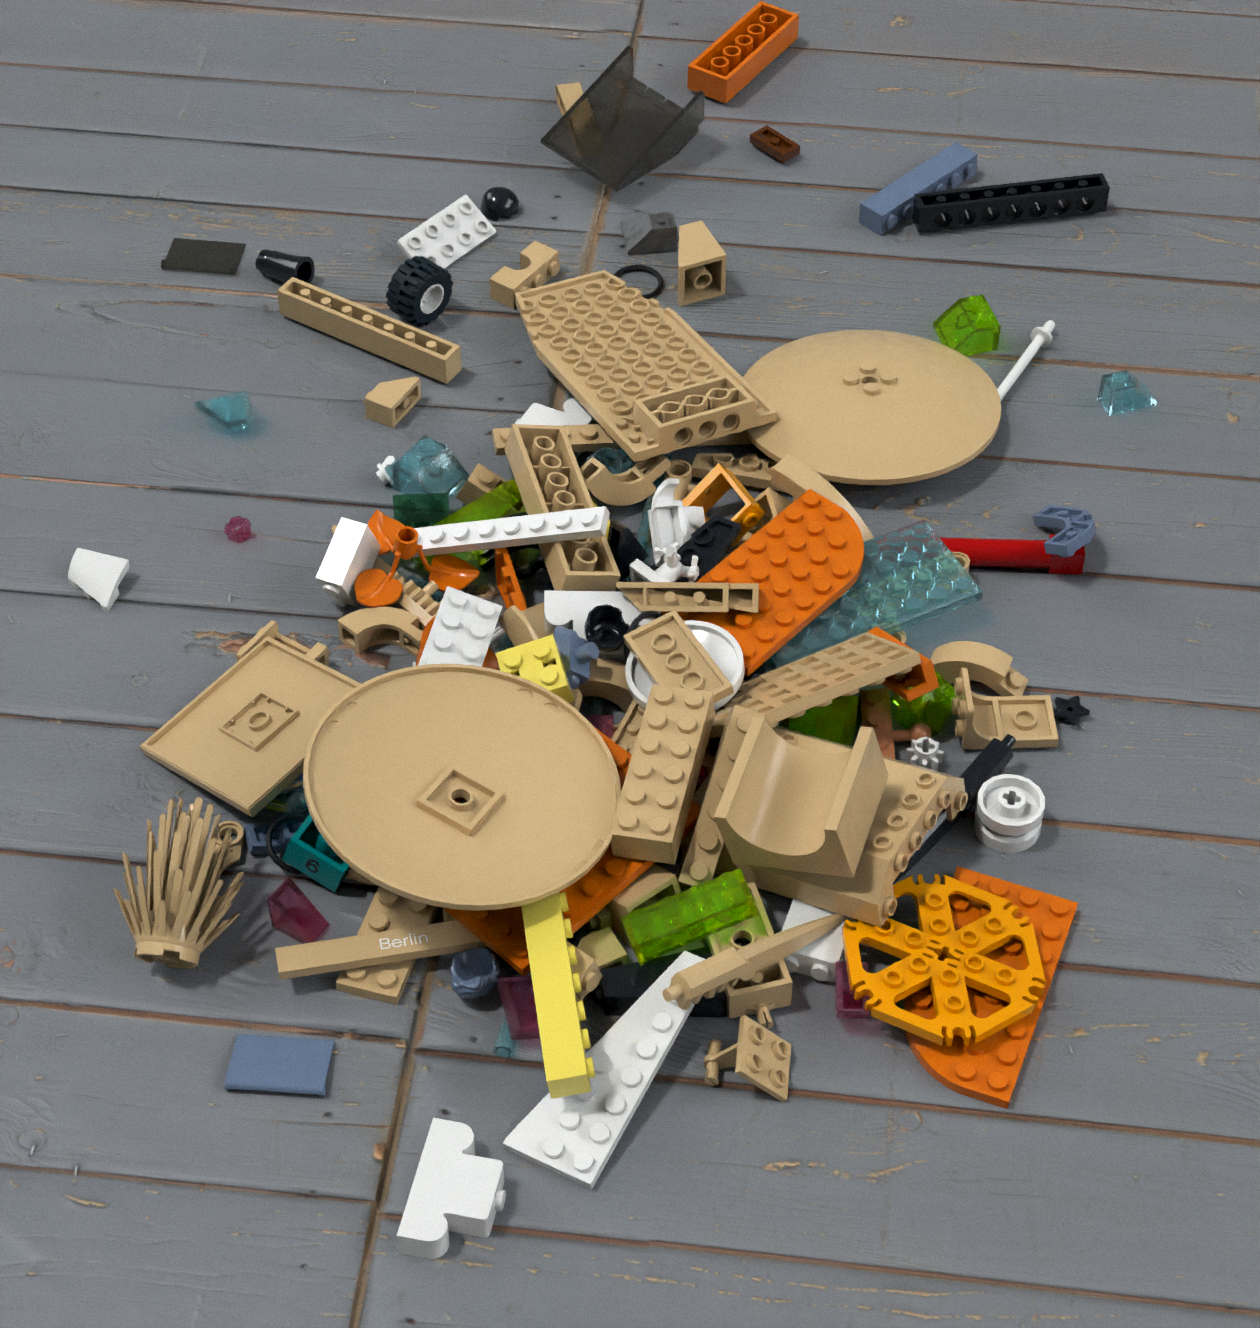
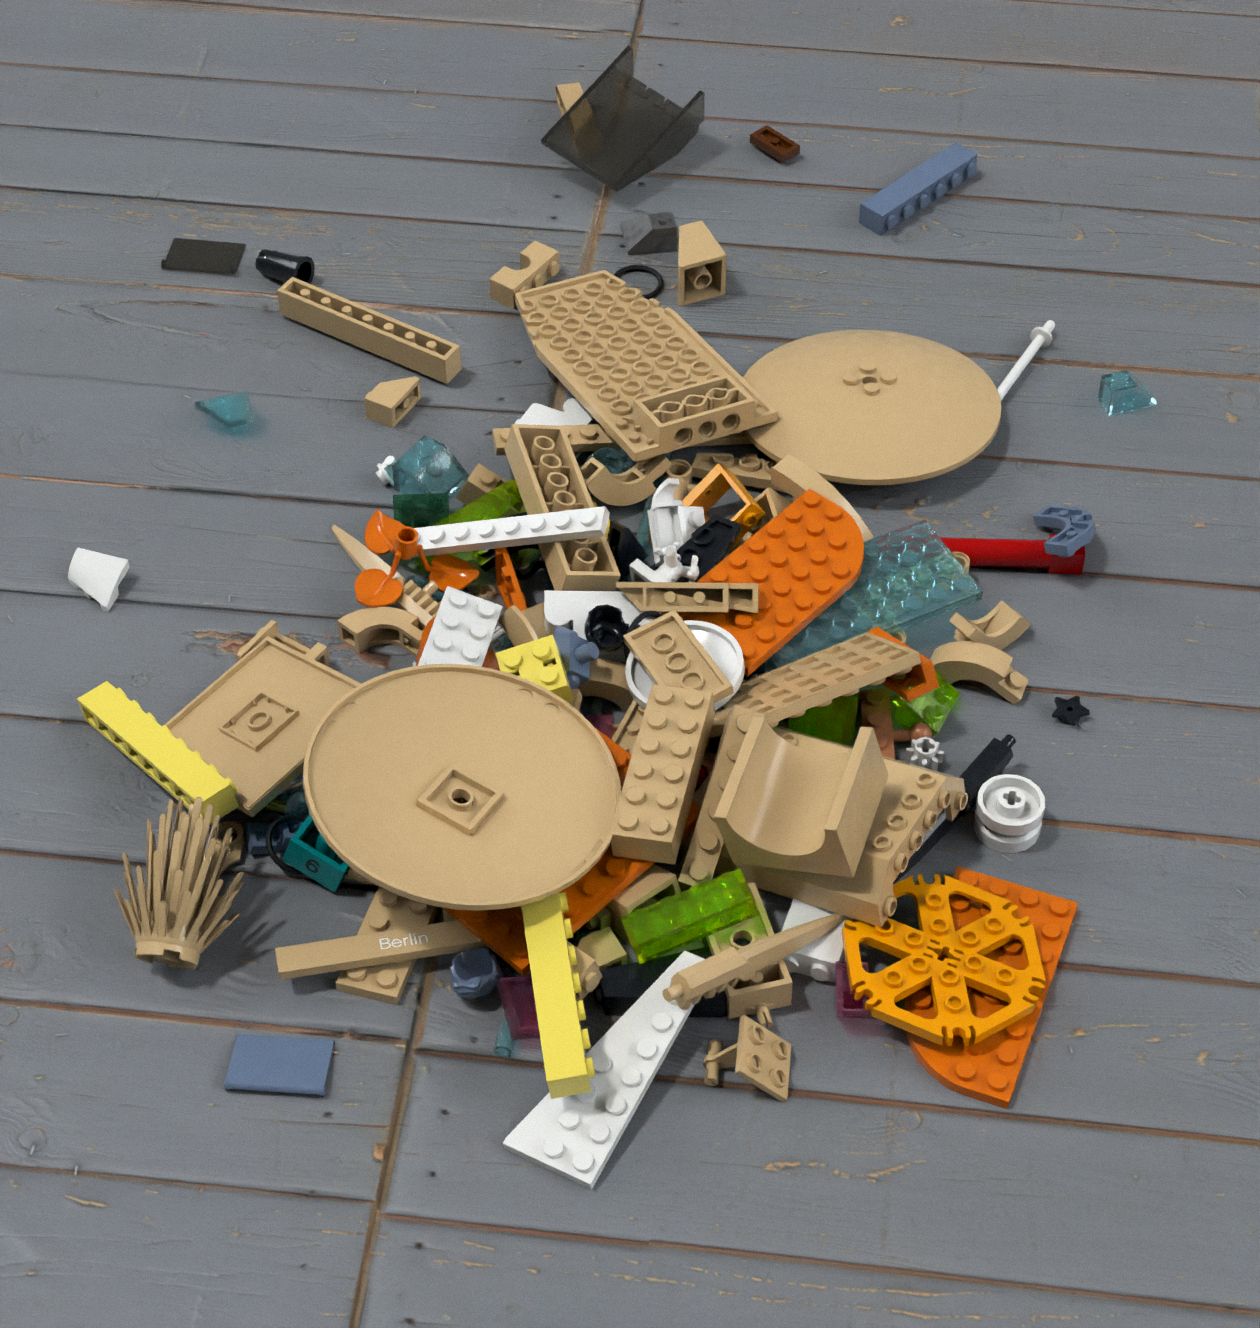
clear pink plate [224,516,251,542] -> none
clear pink slope [267,878,330,944] -> none
white brick [316,517,381,606] -> none
black wheel [386,256,453,327] -> none
white bracket [397,195,496,269] -> none
white brick [397,1117,506,1259] -> none
black hair [480,187,519,221] -> none
orange brick [687,1,799,104] -> none
black brick [912,173,1110,232] -> none
clear neon green slope [932,295,1001,356] -> none
tan bracket [951,668,1059,750] -> none
none -> light yellow brick [77,681,239,825]
none -> tan arch [949,600,1031,650]

